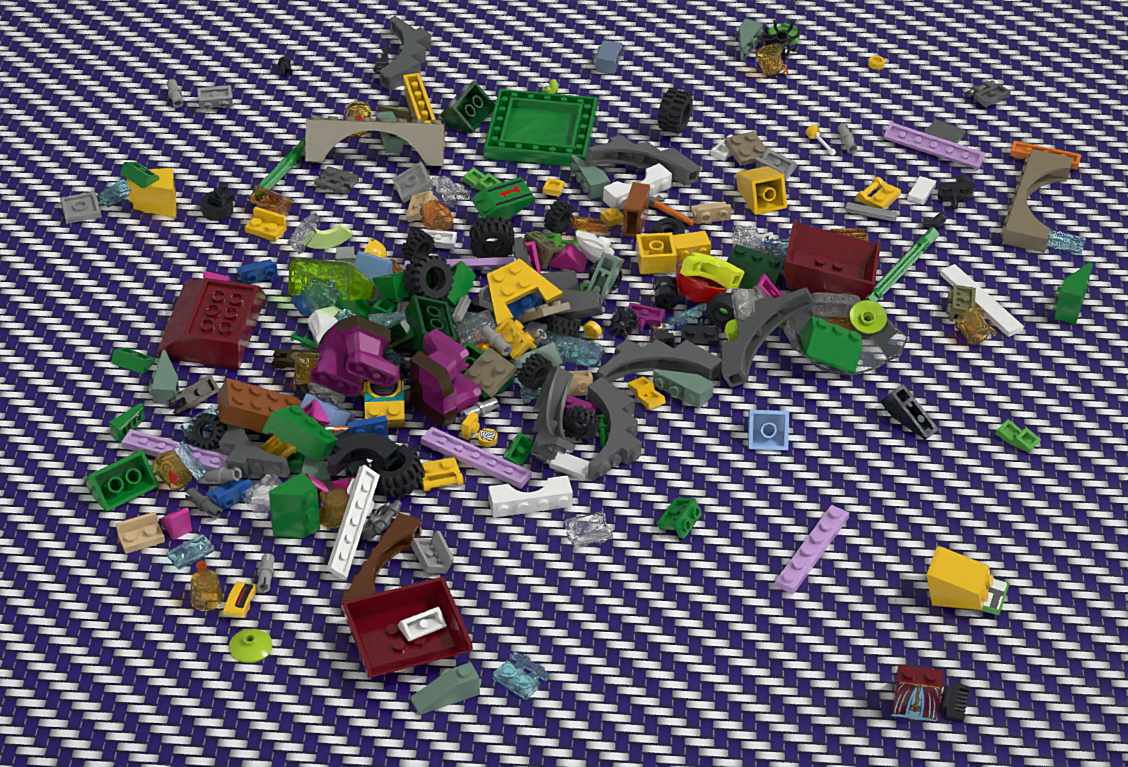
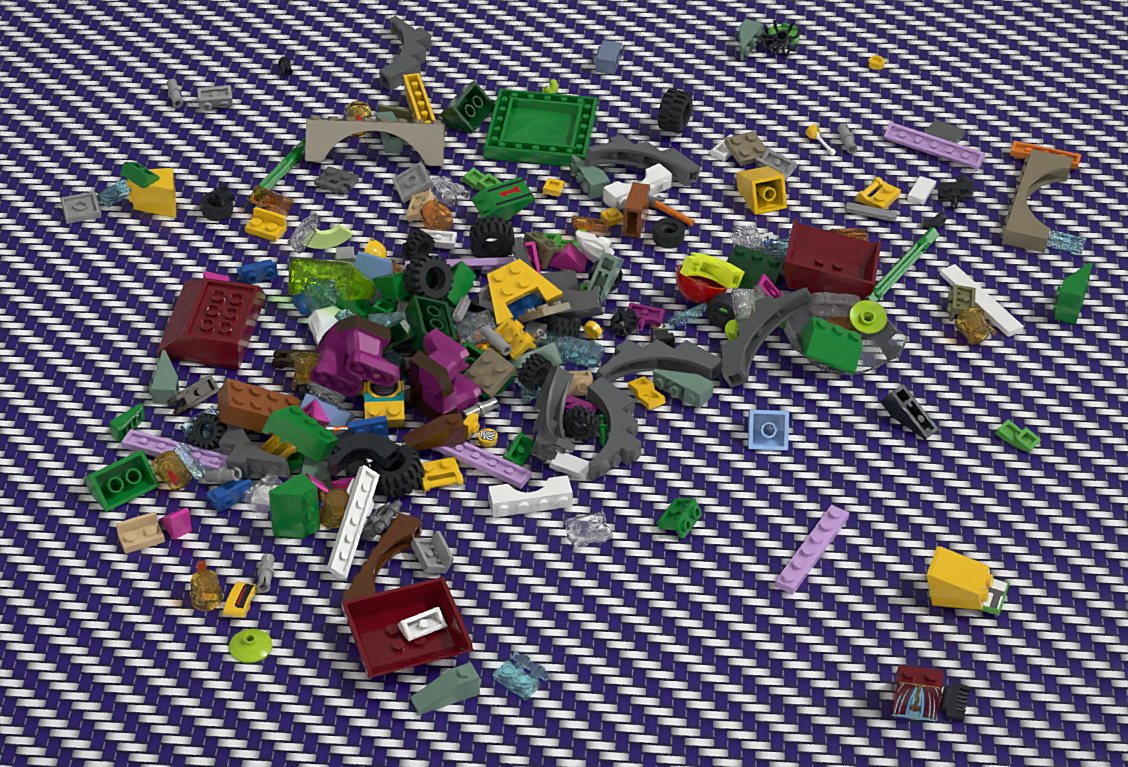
green slope [111,347,156,374] -> none
clear light blue plate [167,534,214,570] -> none
dark grey pin [185,487,223,520] -> none
green piece [290,332,317,350] -> none
black piece [373,46,391,73] -> none
black tyre [544,200,574,234] -> none
yellow brick [635,233,677,274] -> none
black wheel [654,275,678,310] -> none
yellow brick [673,231,711,263] -> none
black plate [681,317,719,346] -> none
tan bracket [691,201,731,224] -> none
clear yellow hat [755,44,789,76] -> none
dark grey plate [967,80,1011,107] -> none
none -> reddish brown slope [403,413,465,451]

